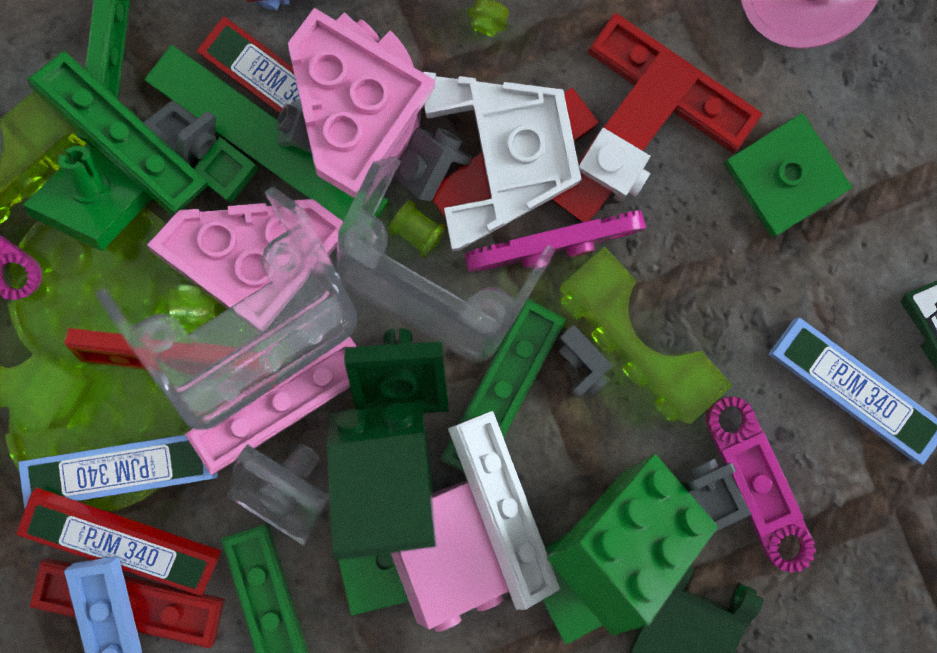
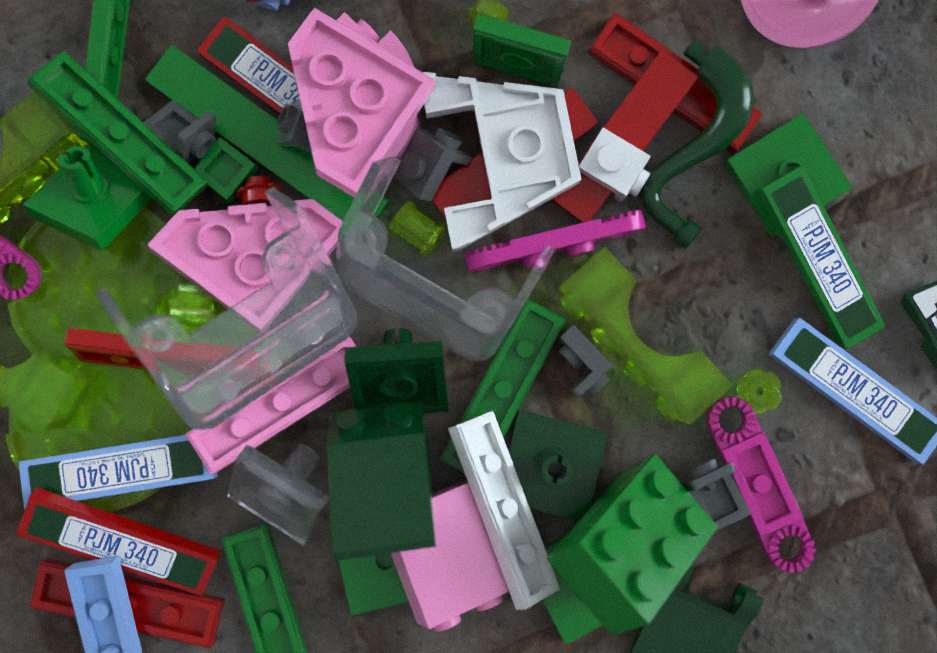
none -> red plate [236,176,282,206]
none -> green plate [473,13,571,88]
none -> dark green tile [508,410,609,521]
none -> dark green animal [641,39,755,249]
none -> clear neon green plate [736,368,782,414]
none -> tile [756,165,886,349]

